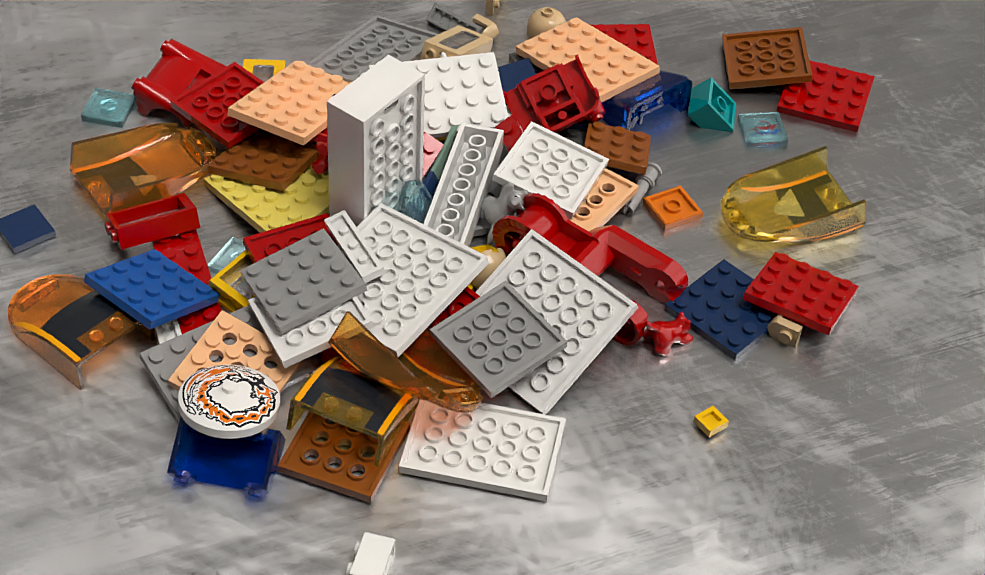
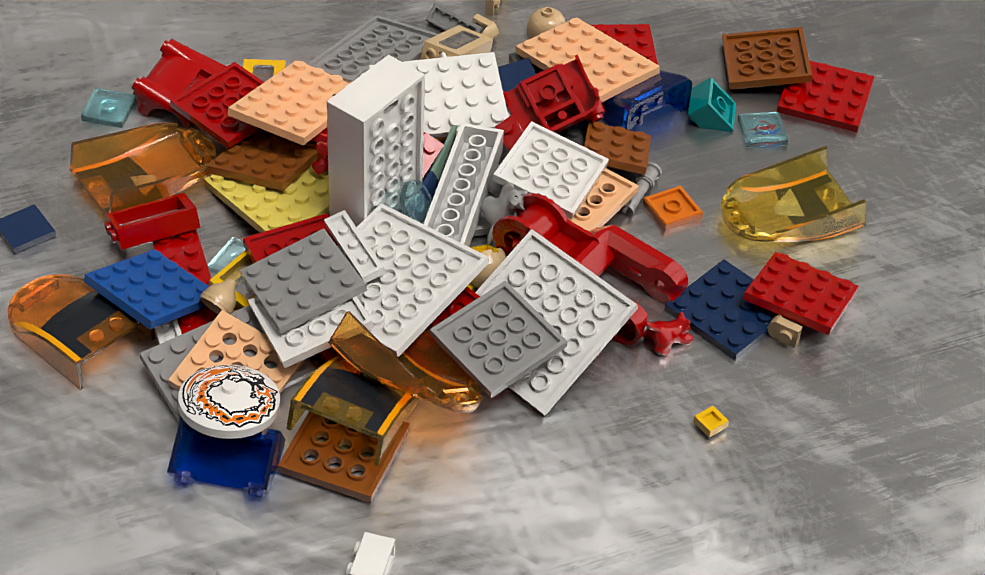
white plate [399,391,566,502] -> none
none -> tan helmet [199,278,237,315]

